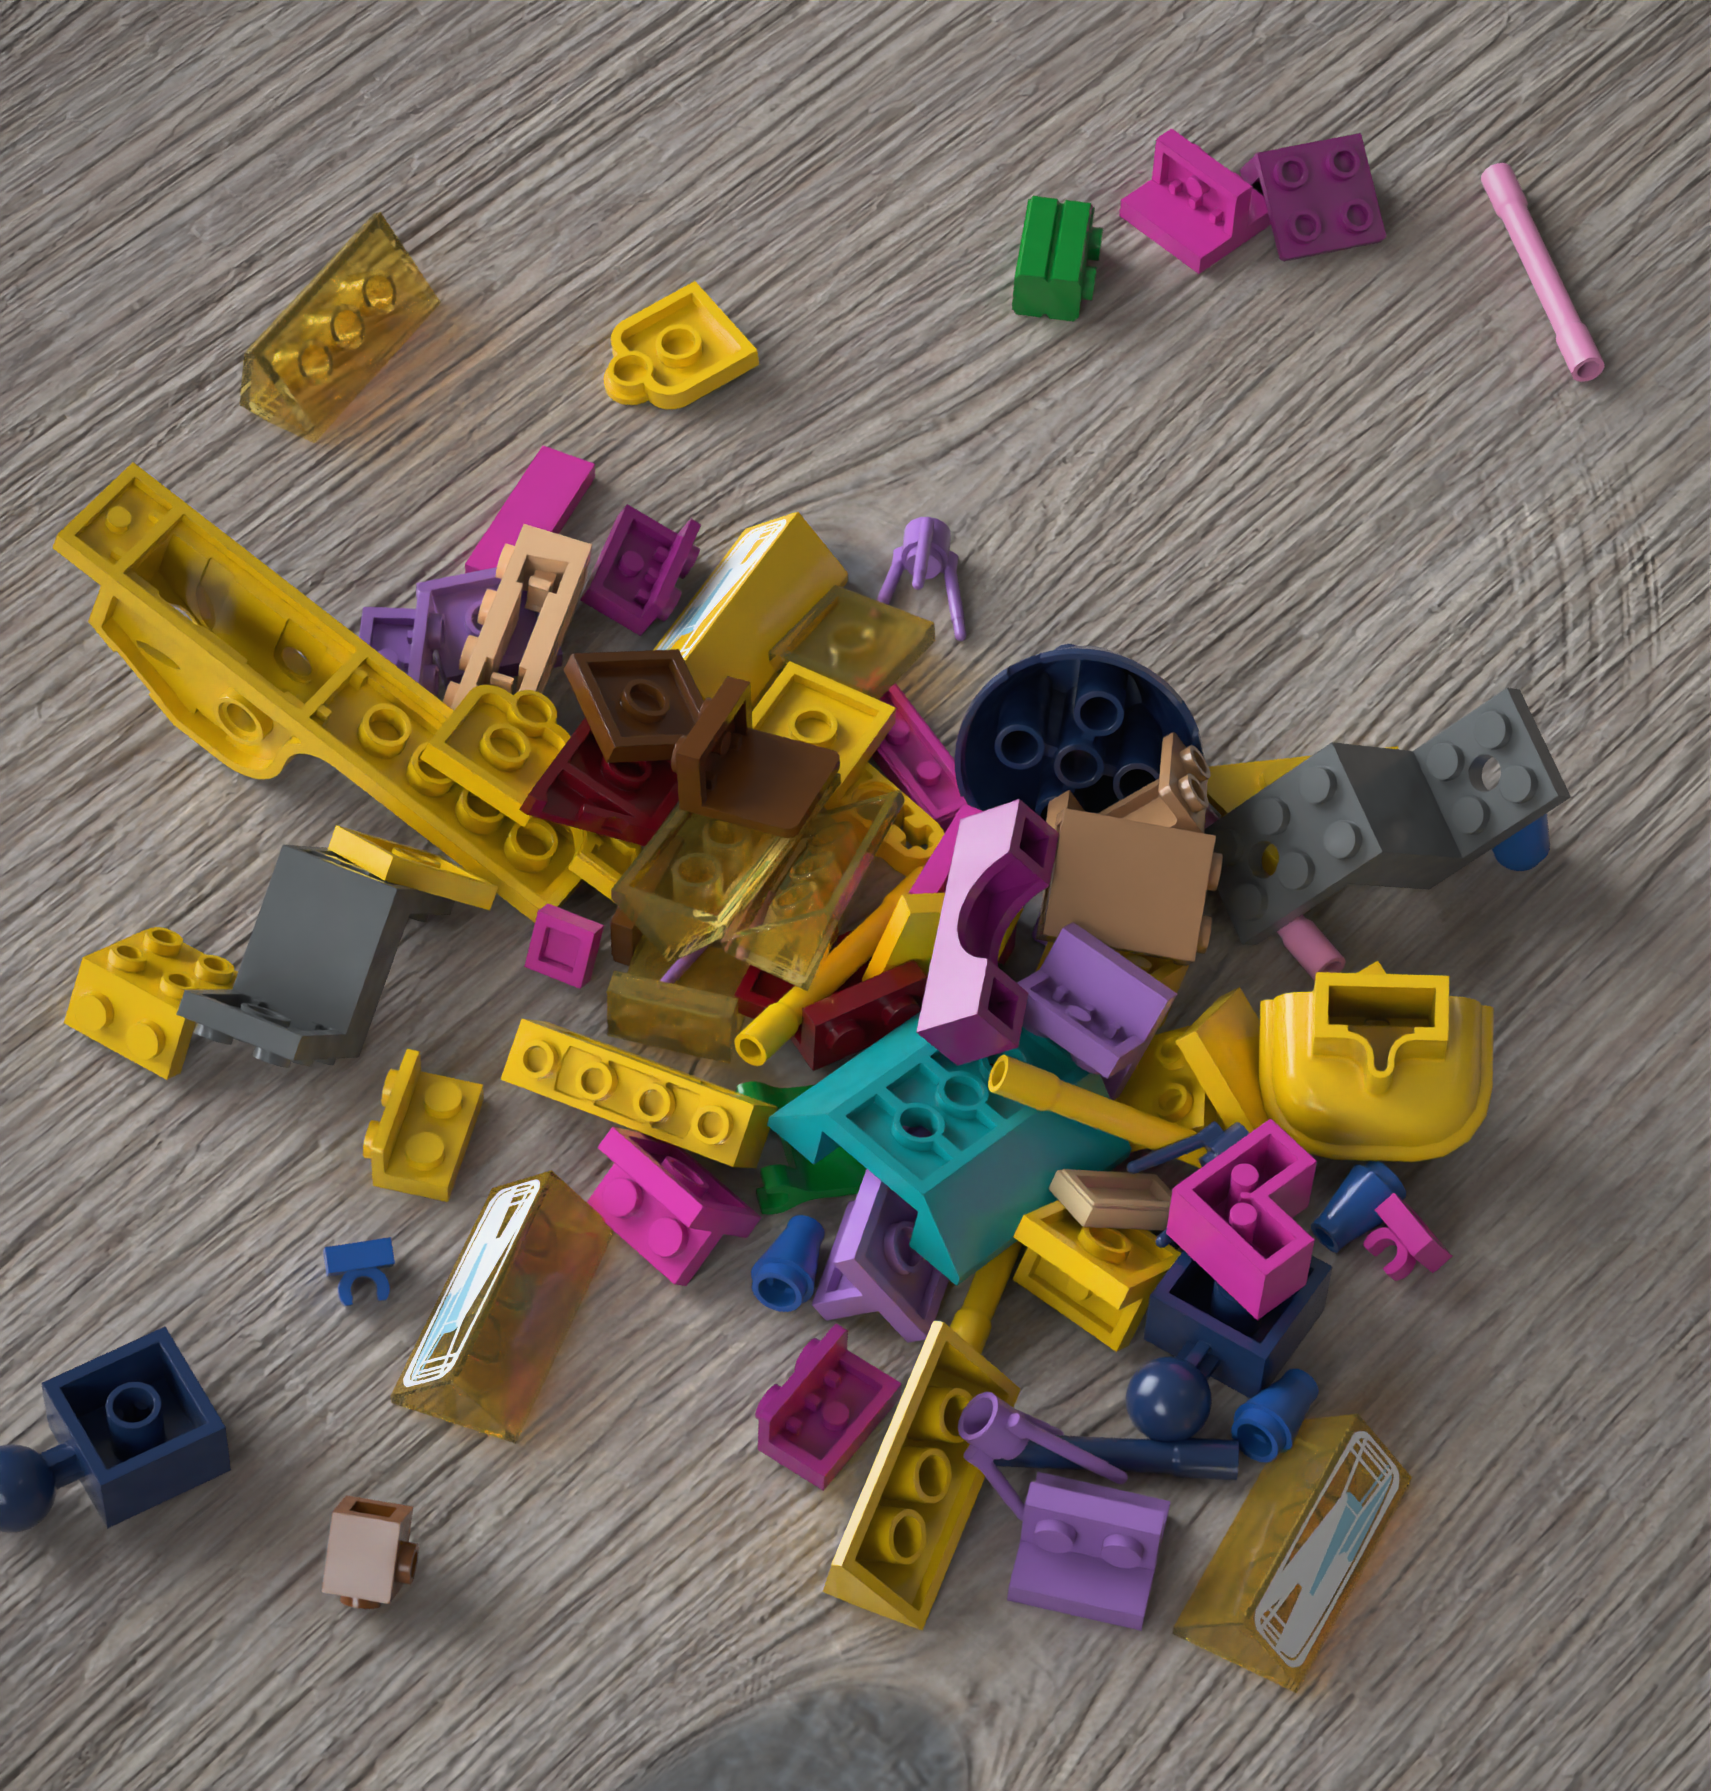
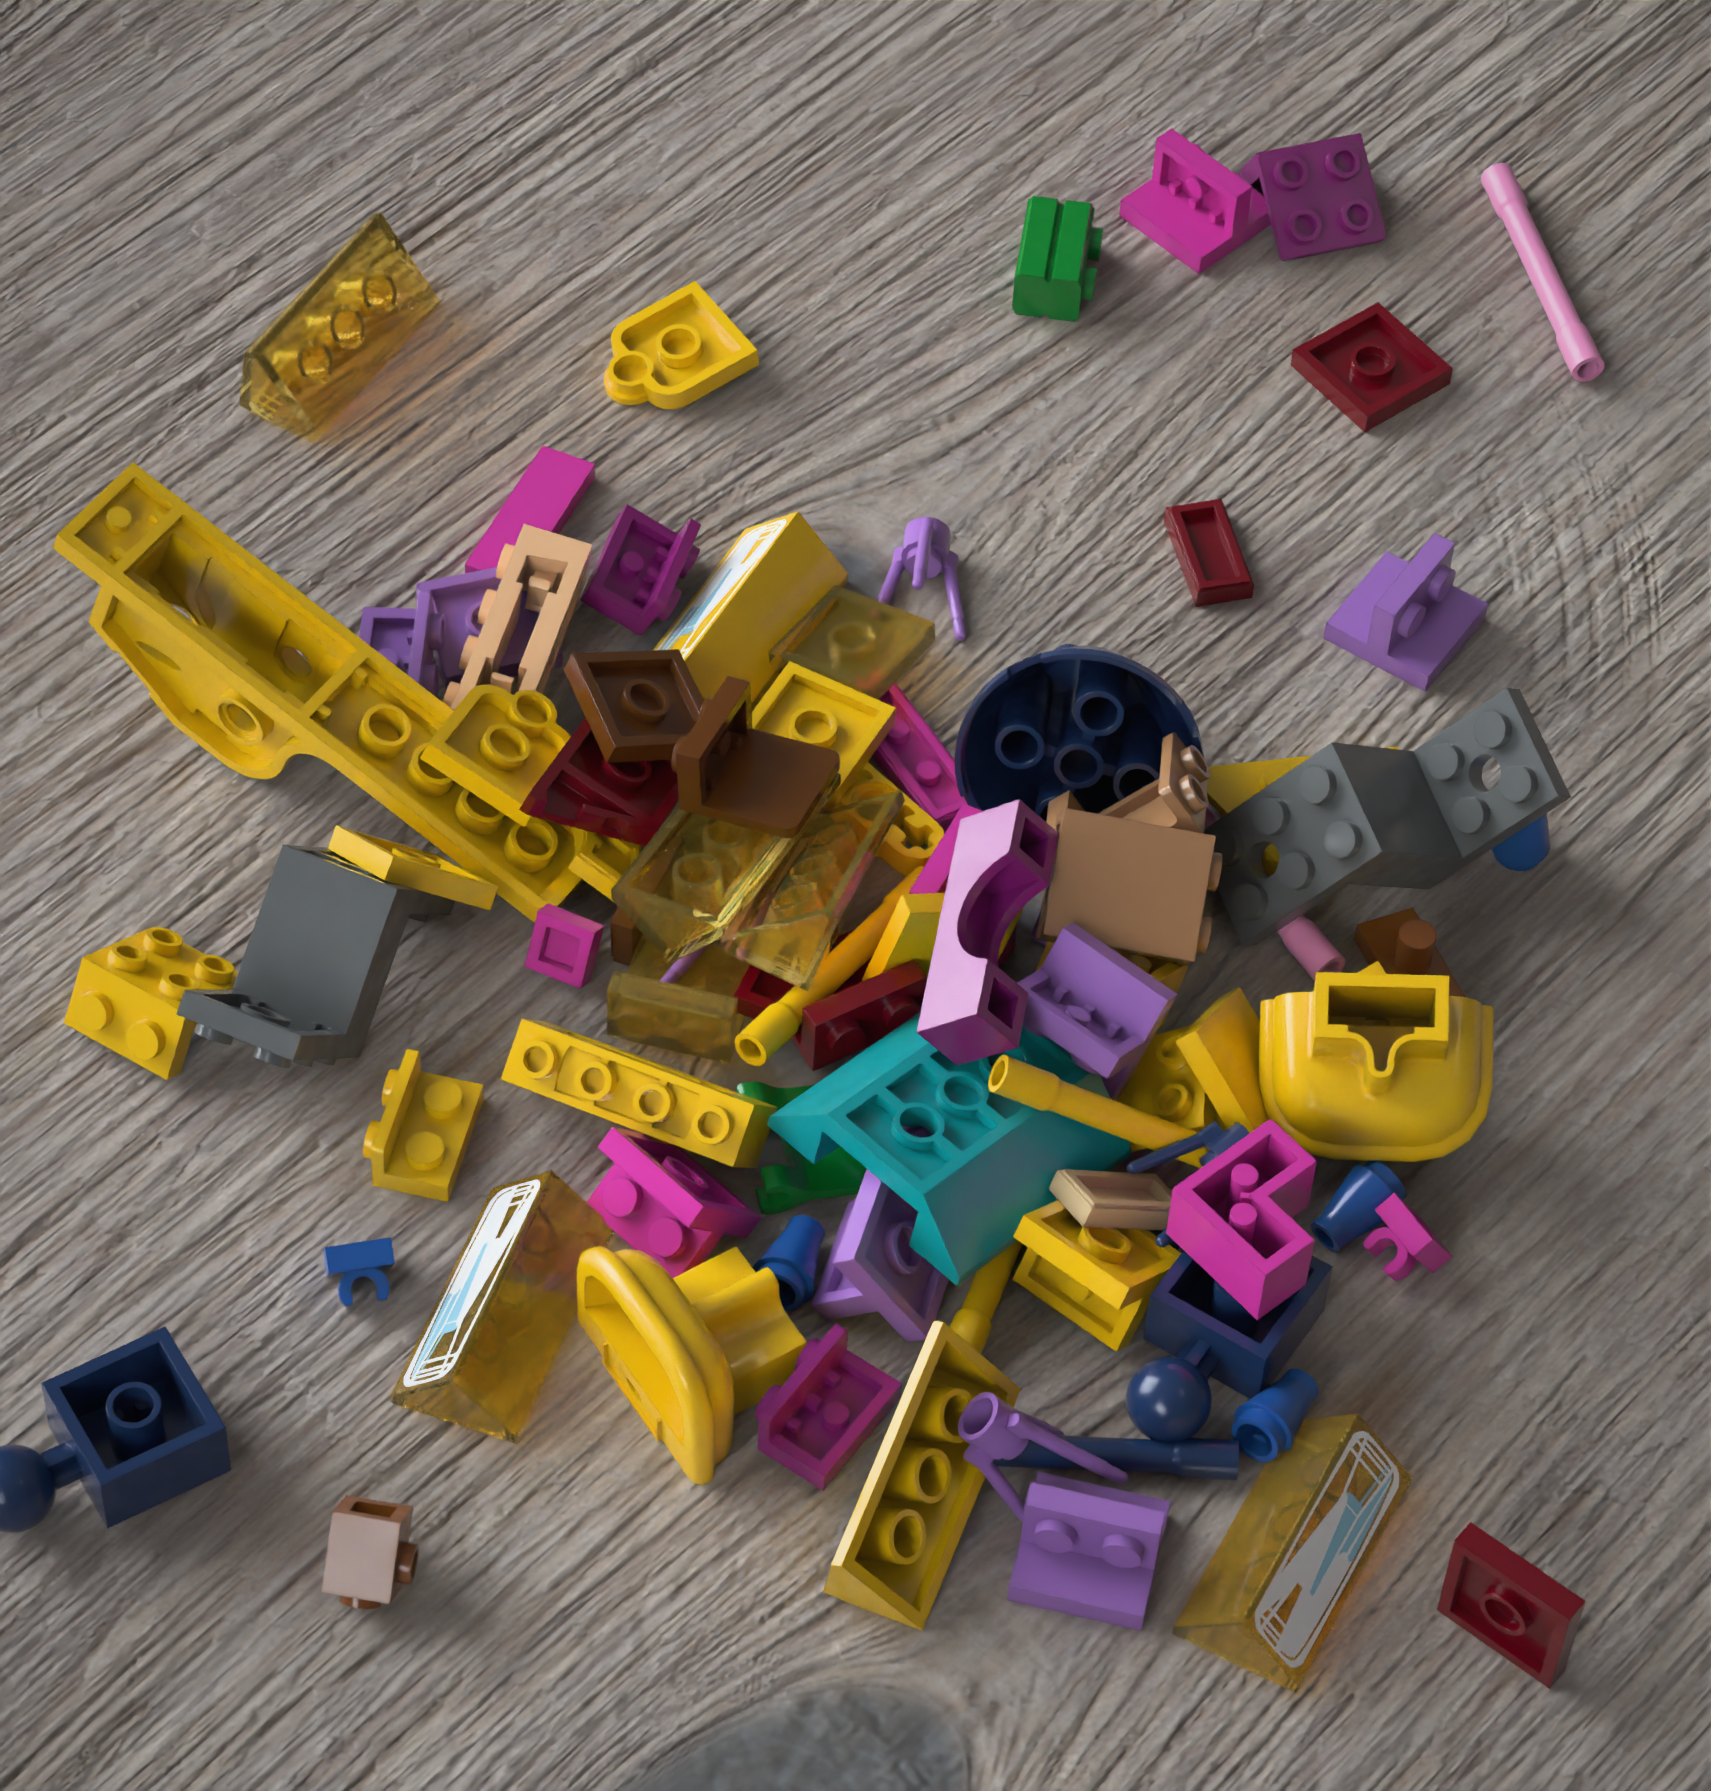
none -> yellow piece [577,1246,807,1485]
none -> dark red tile [1164,499,1254,607]
none -> dark red tile [1291,302,1453,432]
none -> medium lavender bracket [1324,533,1488,692]
none -> dark orange tile [1354,907,1465,997]
none -> dark red tile [1437,1522,1586,1689]

